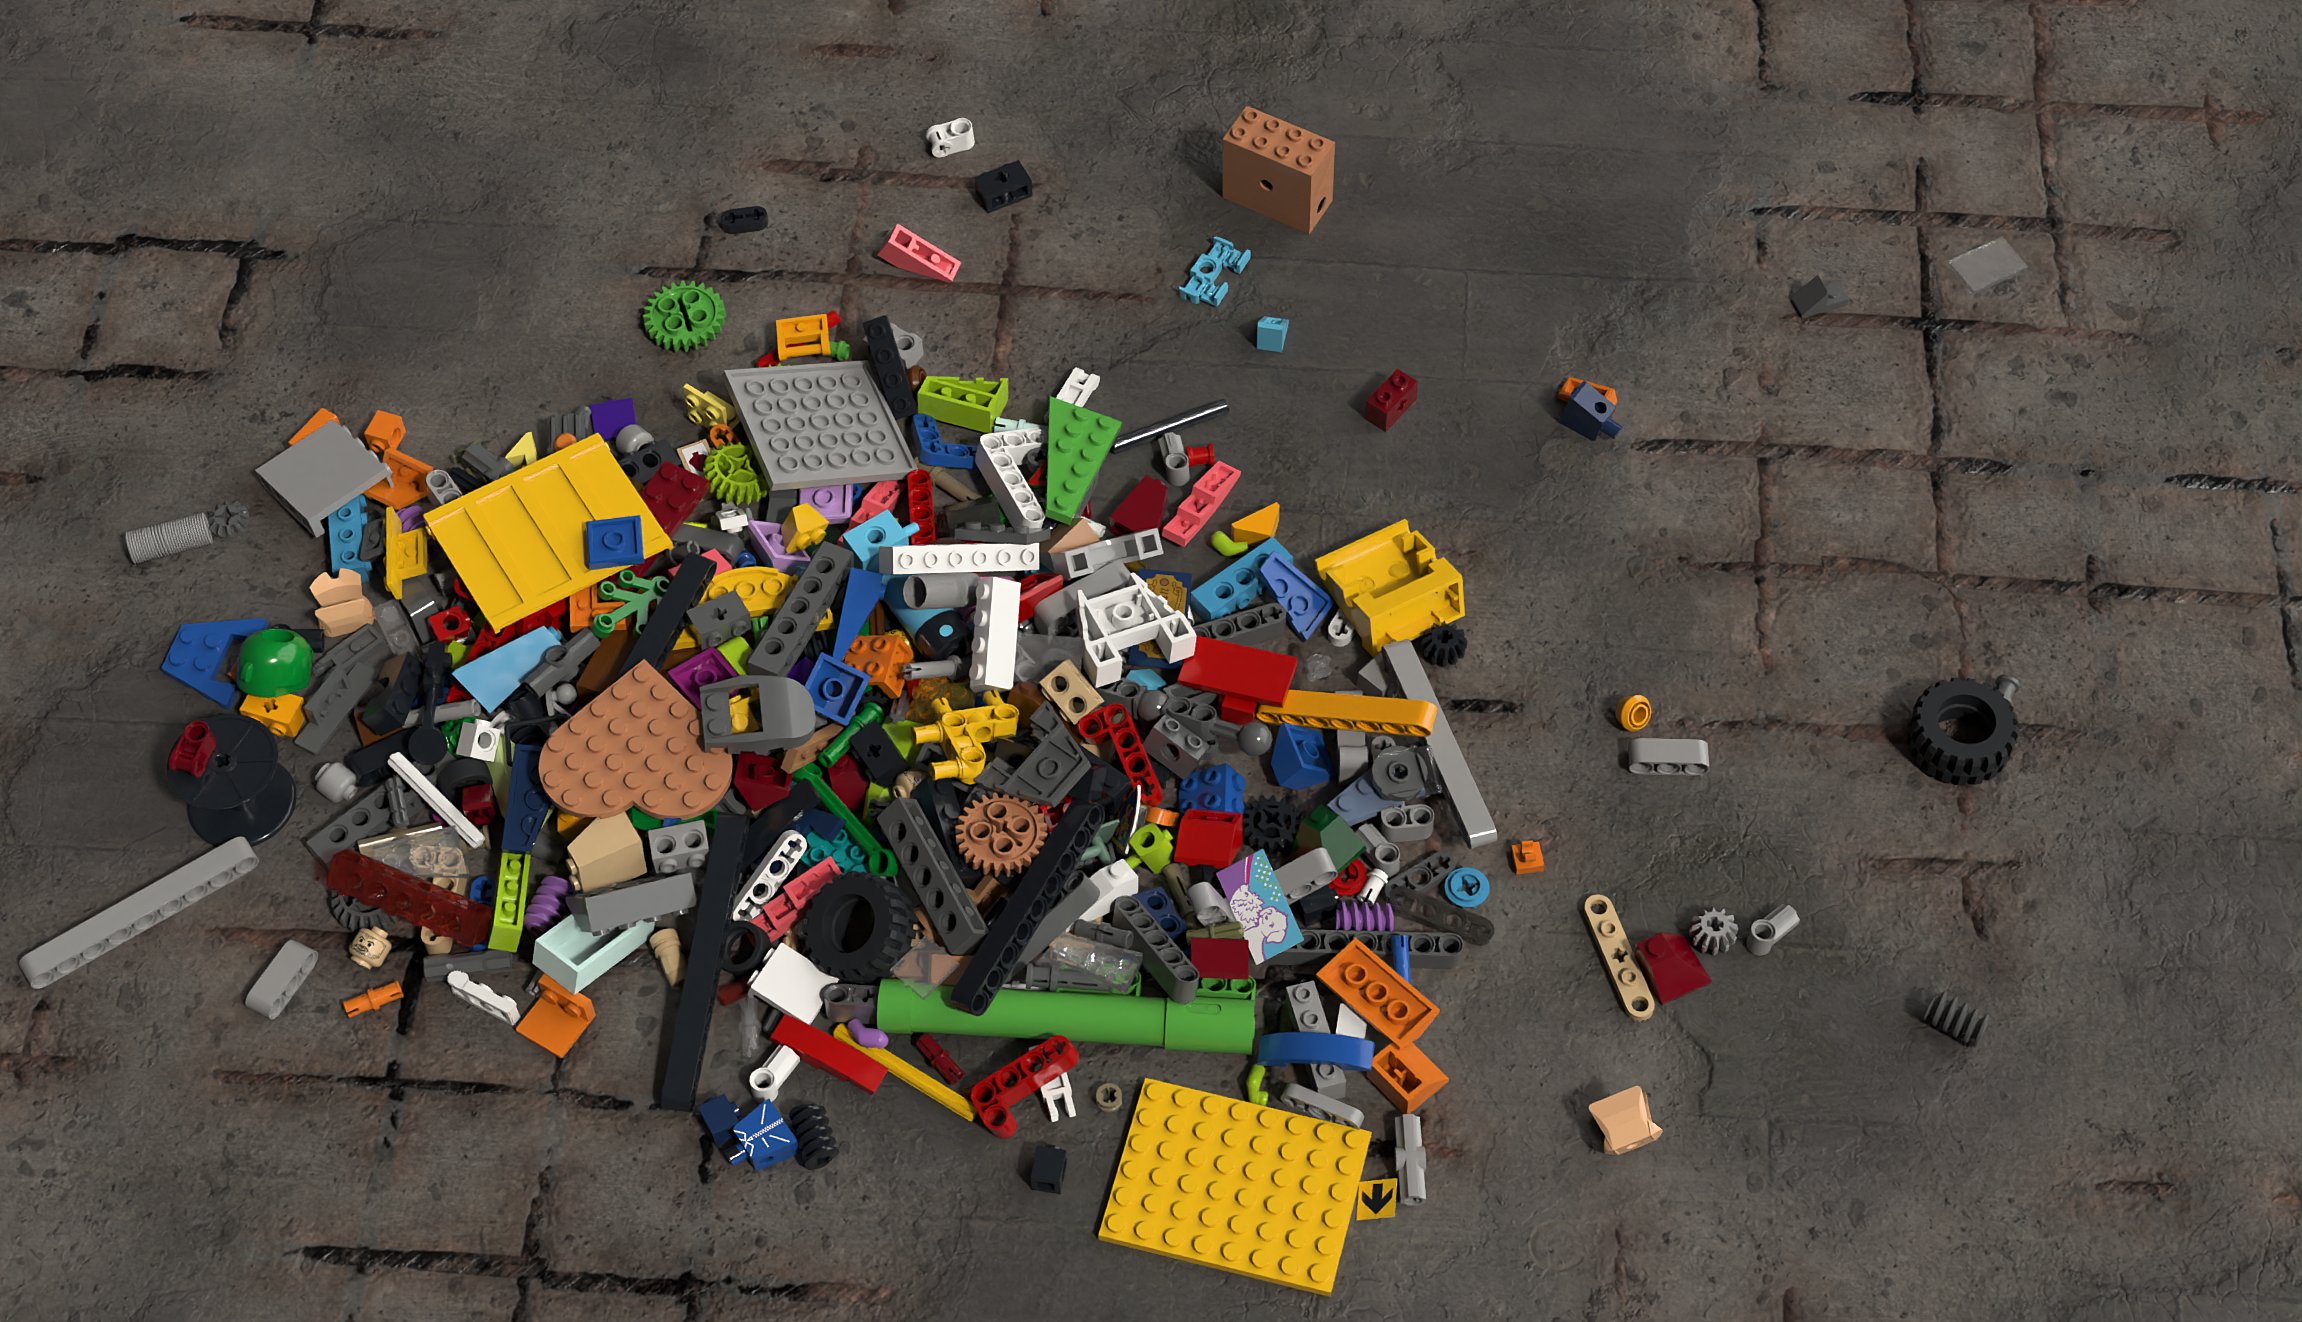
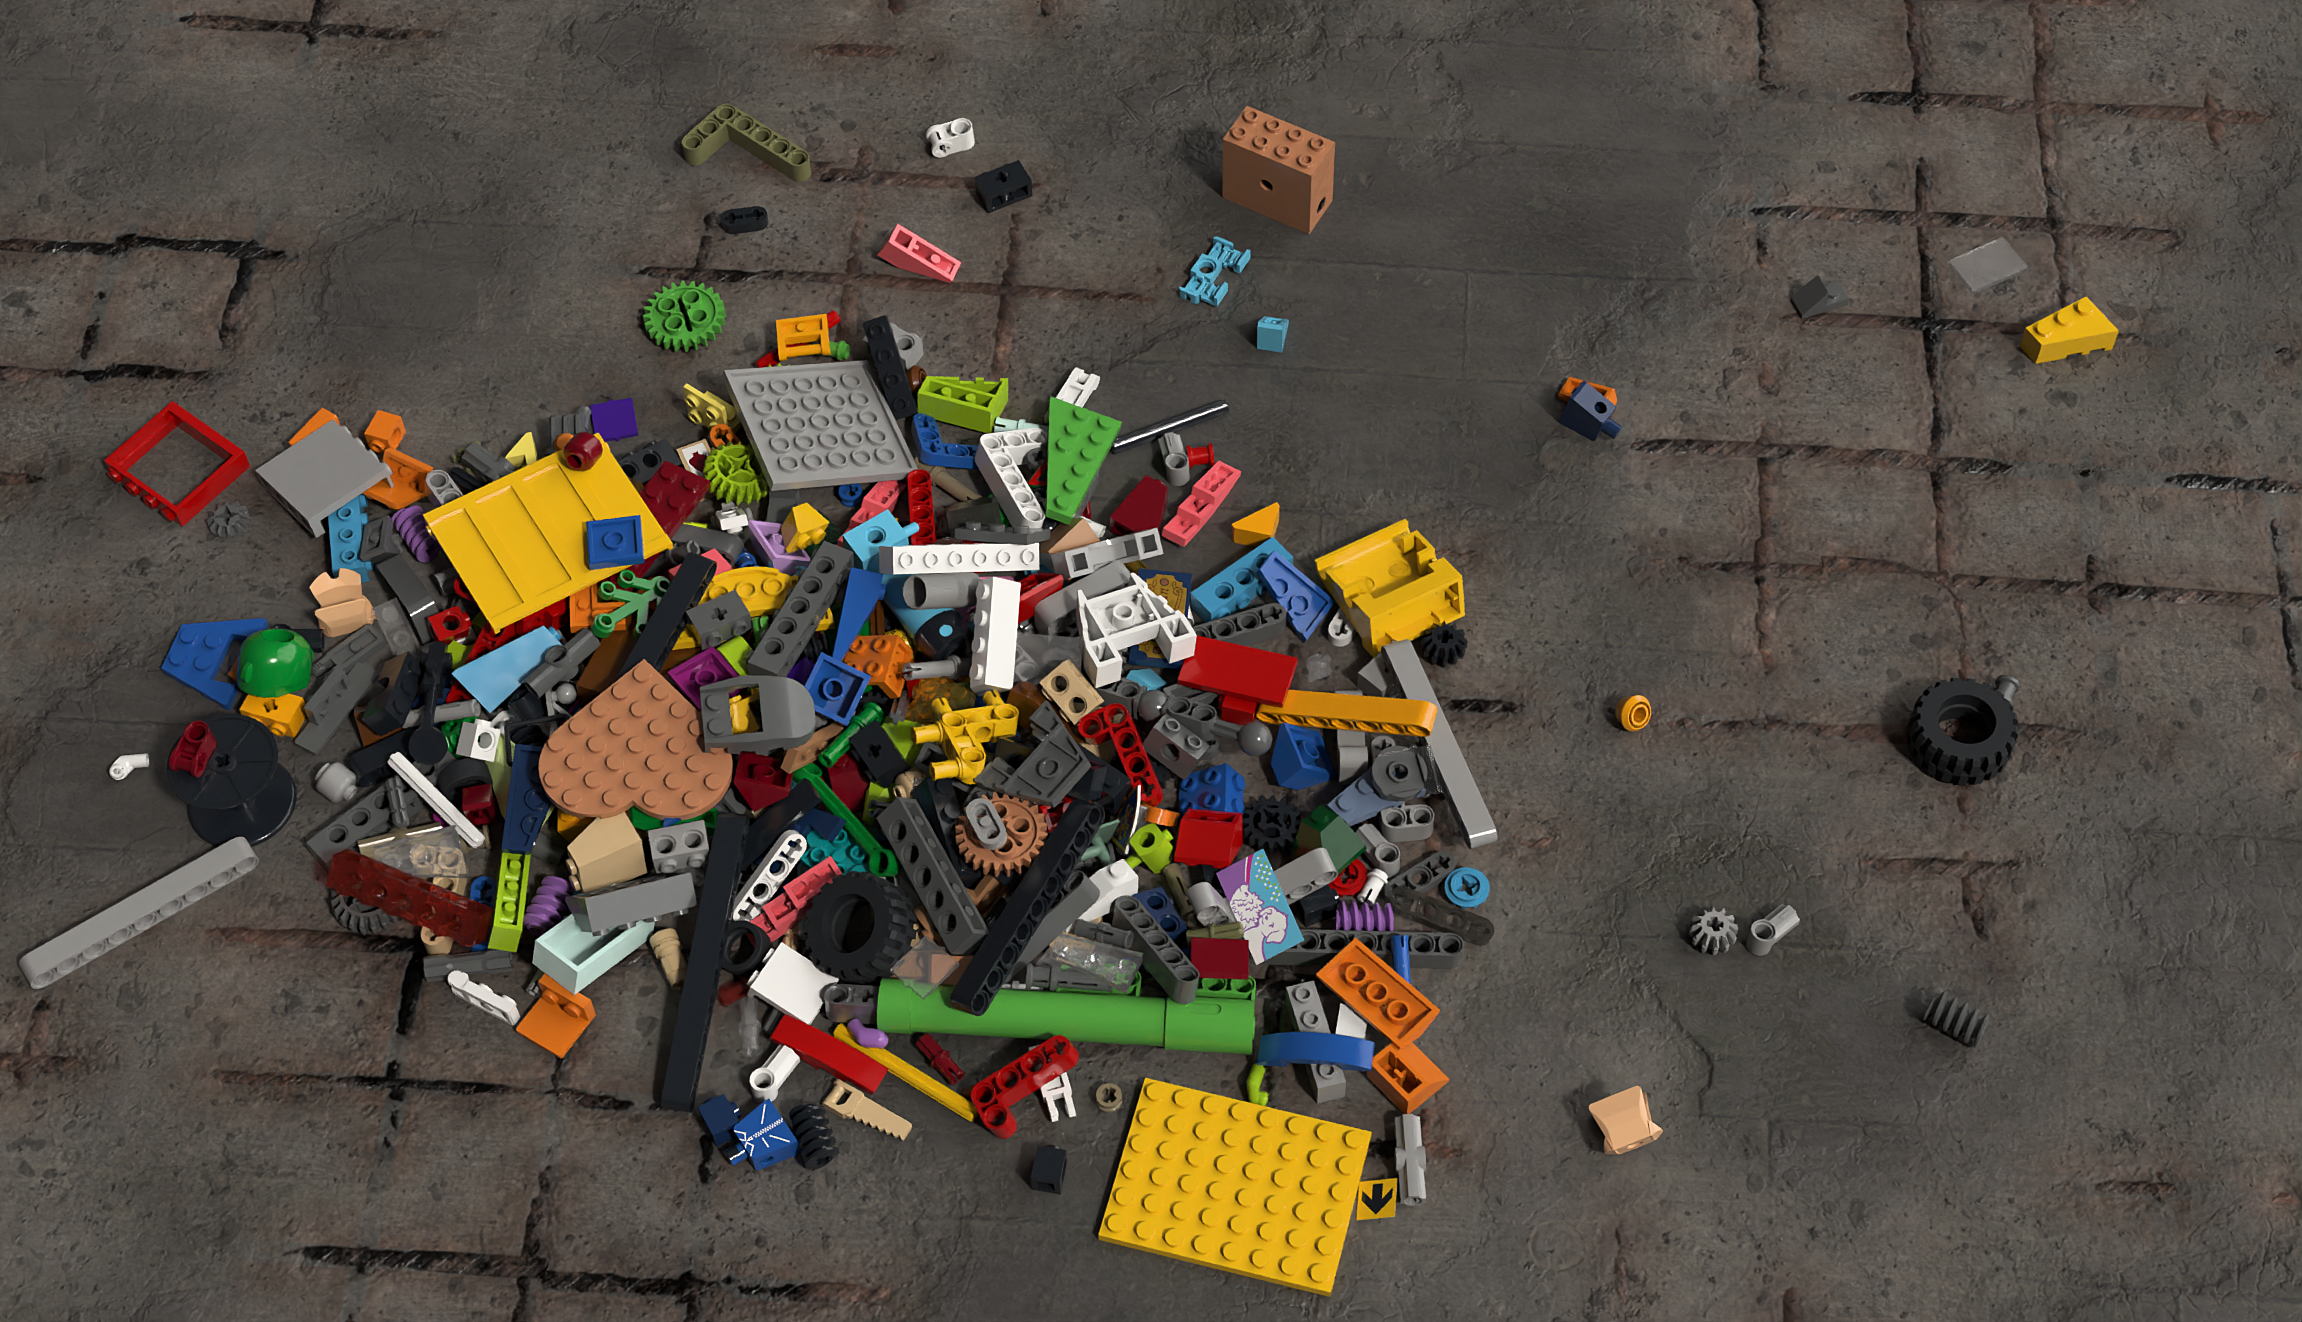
light grey piece [125,512,213,565] -> none
light grey beam [245,939,318,1019] -> none
orange pin [343,980,404,1019] -> none
tan head [348,926,392,970] -> none
yellow bracket [383,506,427,600] -> none
light grey head [616,424,654,456] -> none
lavender plate [799,484,853,524] -> none
lime arm [1211,531,1248,556] -> none
light grey beam [1281,1083,1364,1130] -> none
dark red brick [1365,369,1418,432] -> none
orange tile [1511,840,1544,875] -> none
tan piece [1584,894,1655,1022] -> none
light grey beam [1628,738,1709,776] -> none
dark red slope [1634,933,1712,1006] -> none
none -> red window [104,401,250,527]
none -> white arm [109,753,149,780]
none -> dark red head [563,432,603,471]
none -> olive beam [682,104,811,182]
none -> tan piece [822,1079,912,1141]
none -> light grey plate [966,798,1007,850]
none -> yellow wedge [2019,296,2119,364]

